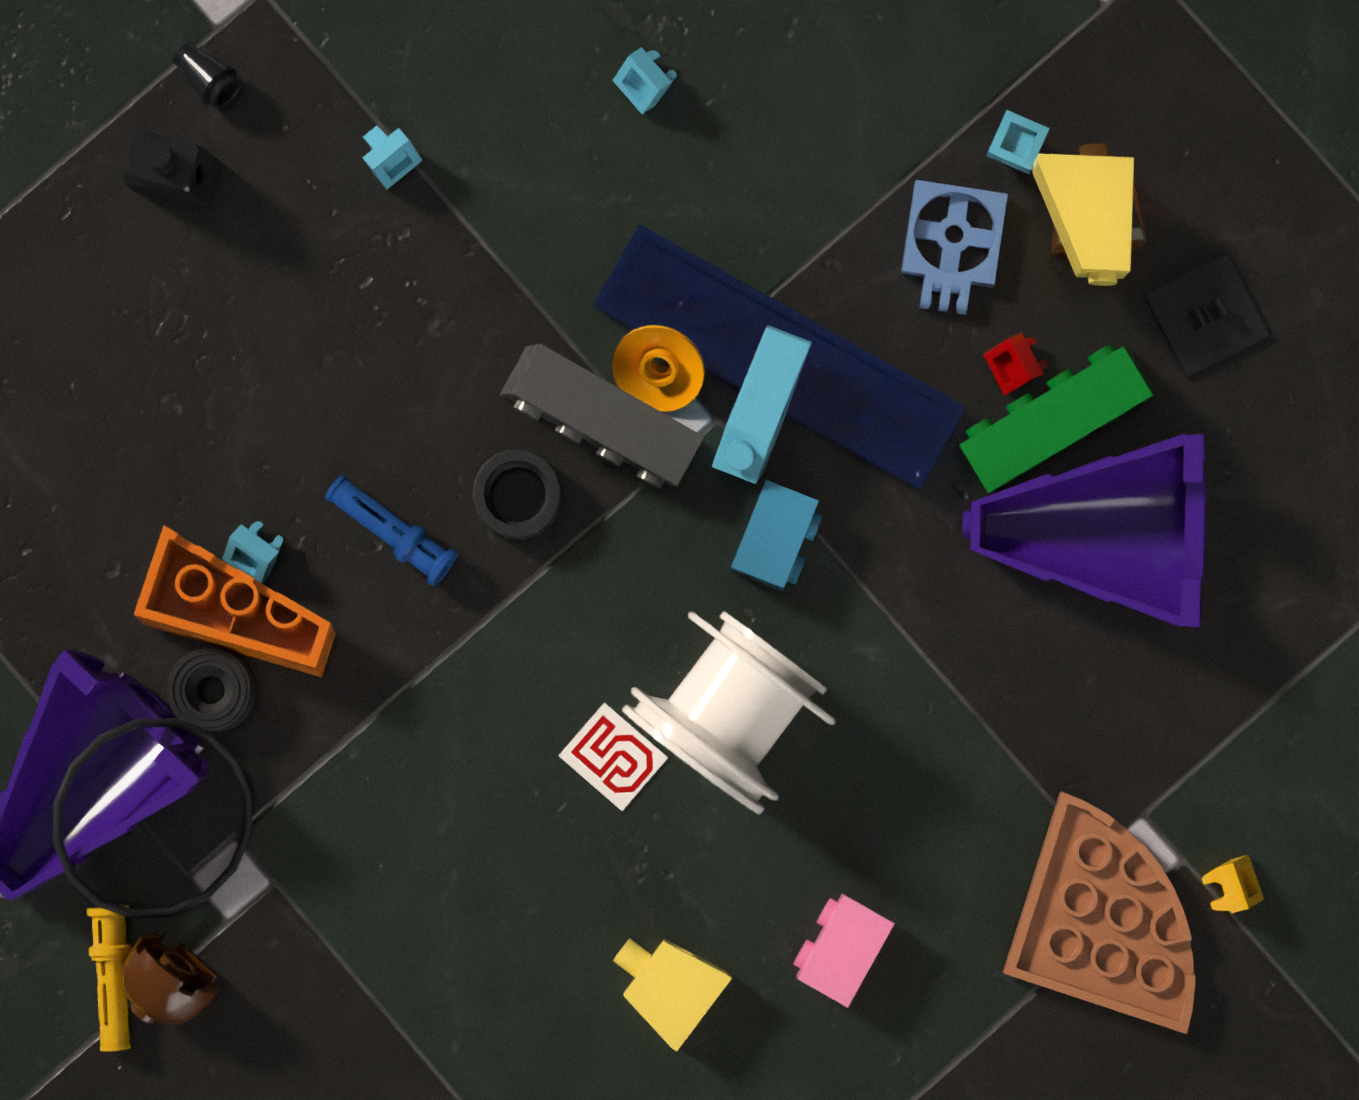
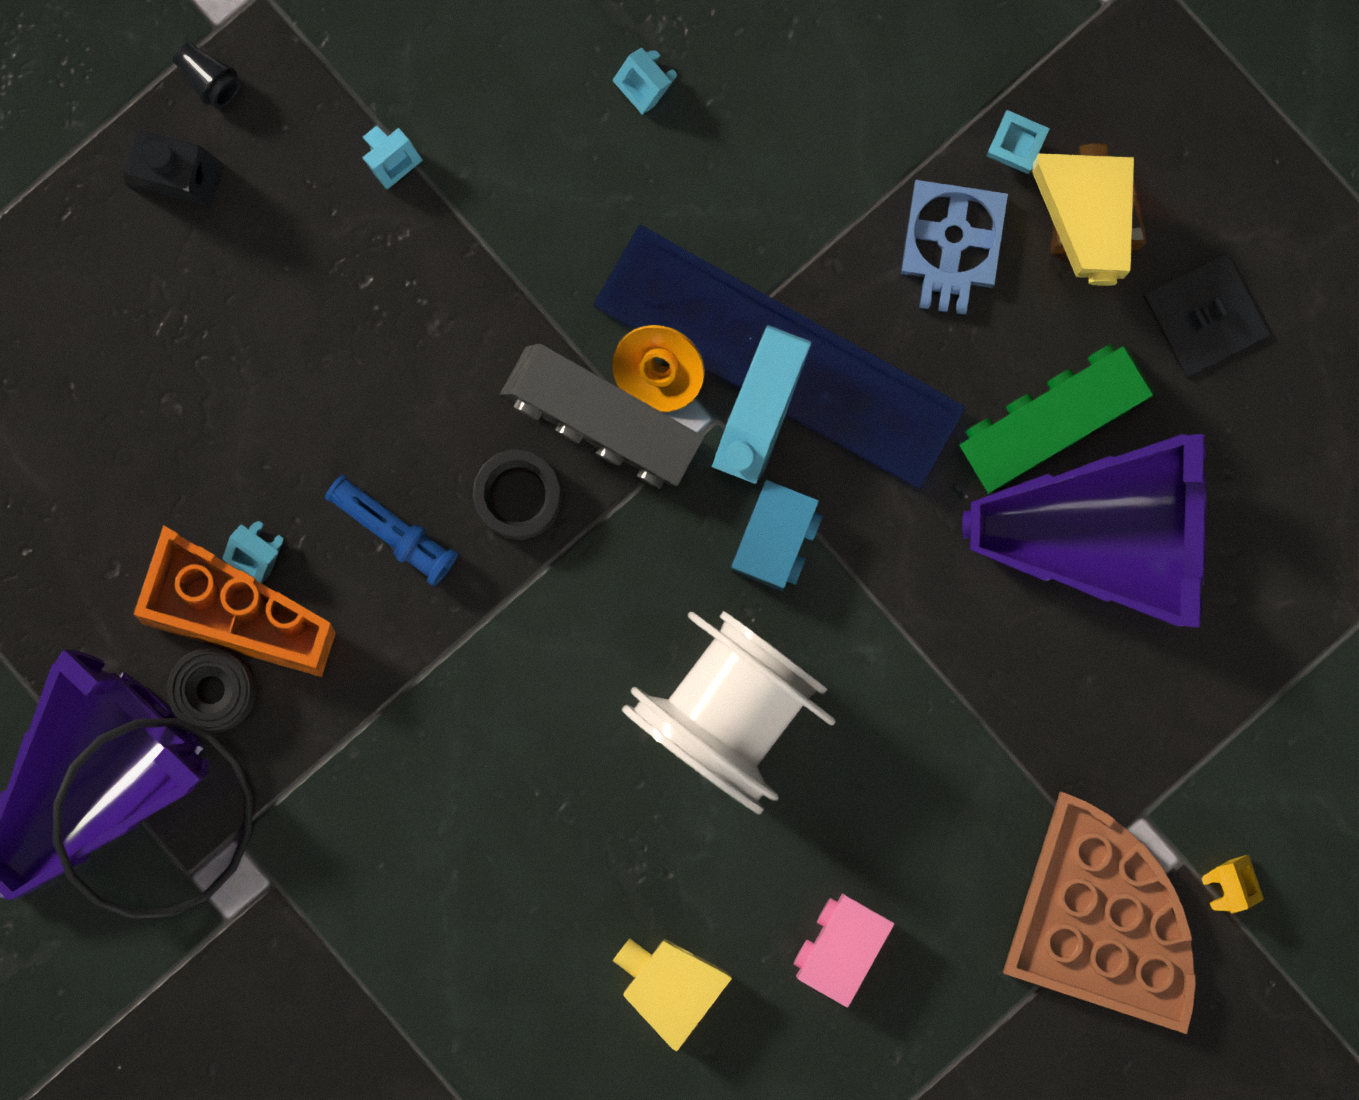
yellow pin [87,904,132,1051] -> none
reddish brown cylinder [122,932,220,1024] -> none
white sticker [558,702,668,811] -> none
red tile [984,333,1048,396] -> none

